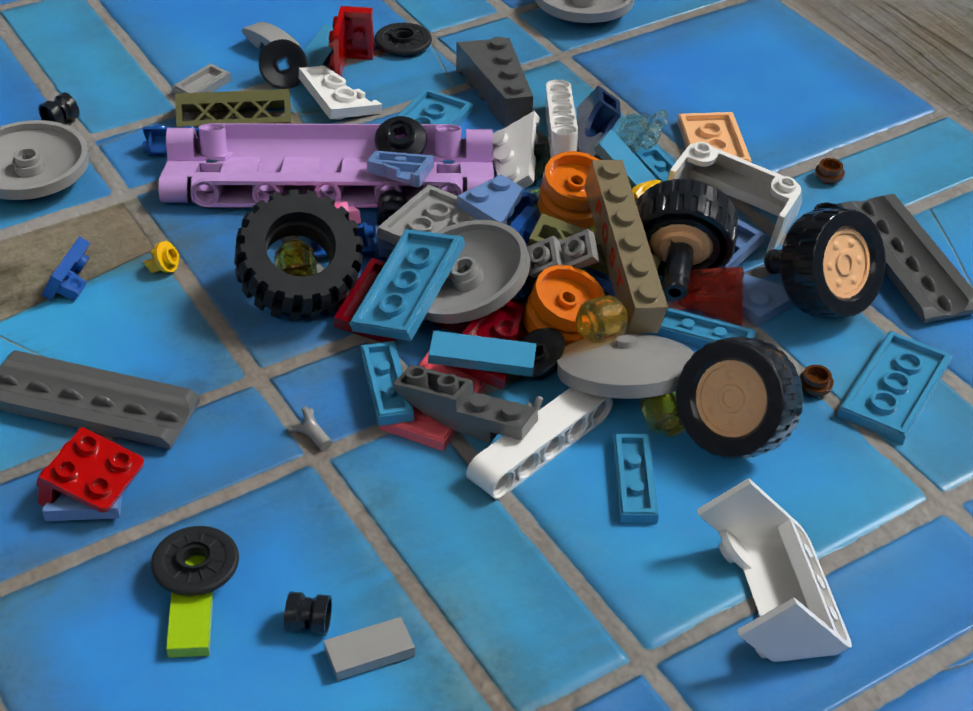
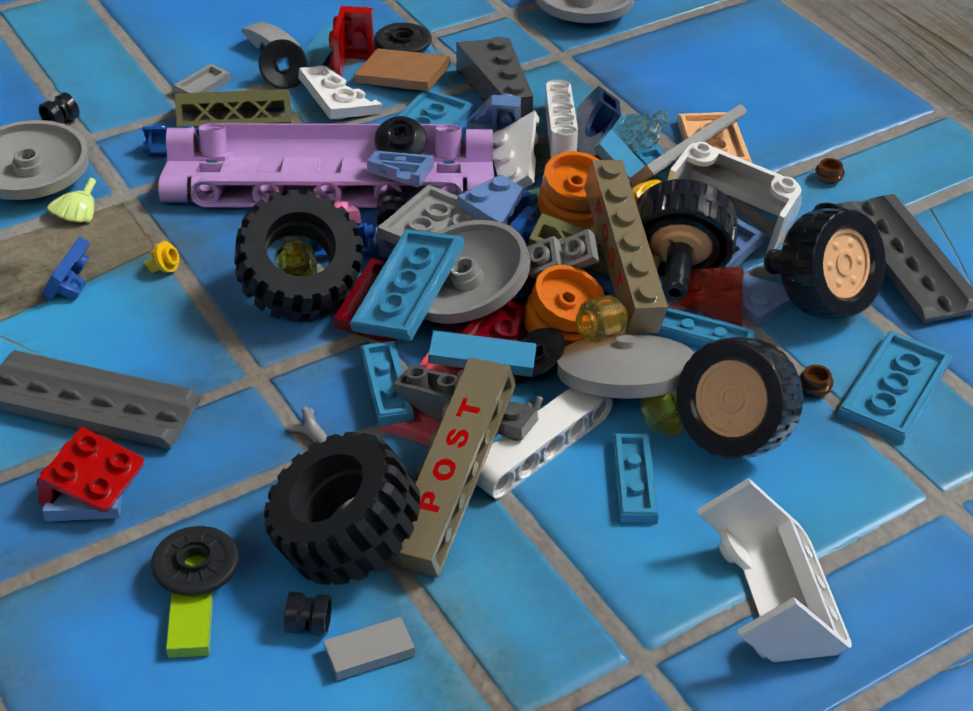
none -> yellowish green piece [47,178,96,223]
none -> black tyre [264,432,420,585]
none -> medium nougat tile [354,49,451,91]
none -> dark tan brick [391,357,516,578]
none -> medium blue wing [466,94,521,133]
none -> light grey tile [629,103,747,187]

